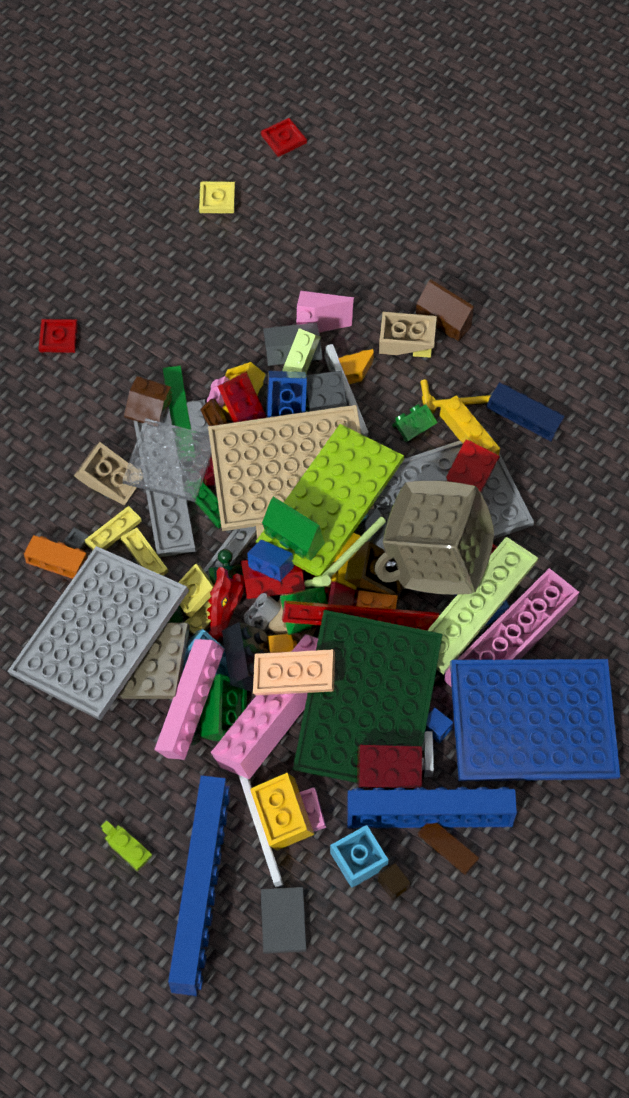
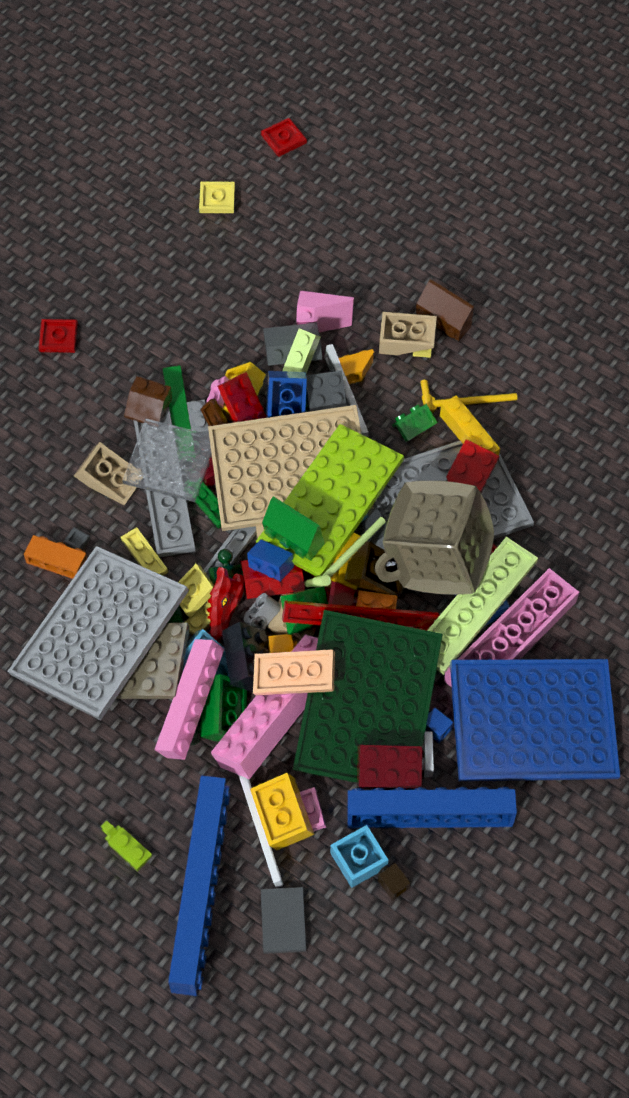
light yellow plate [85,506,142,551] -> none
reddish brown tile [418,823,479,875] -> none
dark blue brick [486,382,565,442] -> none

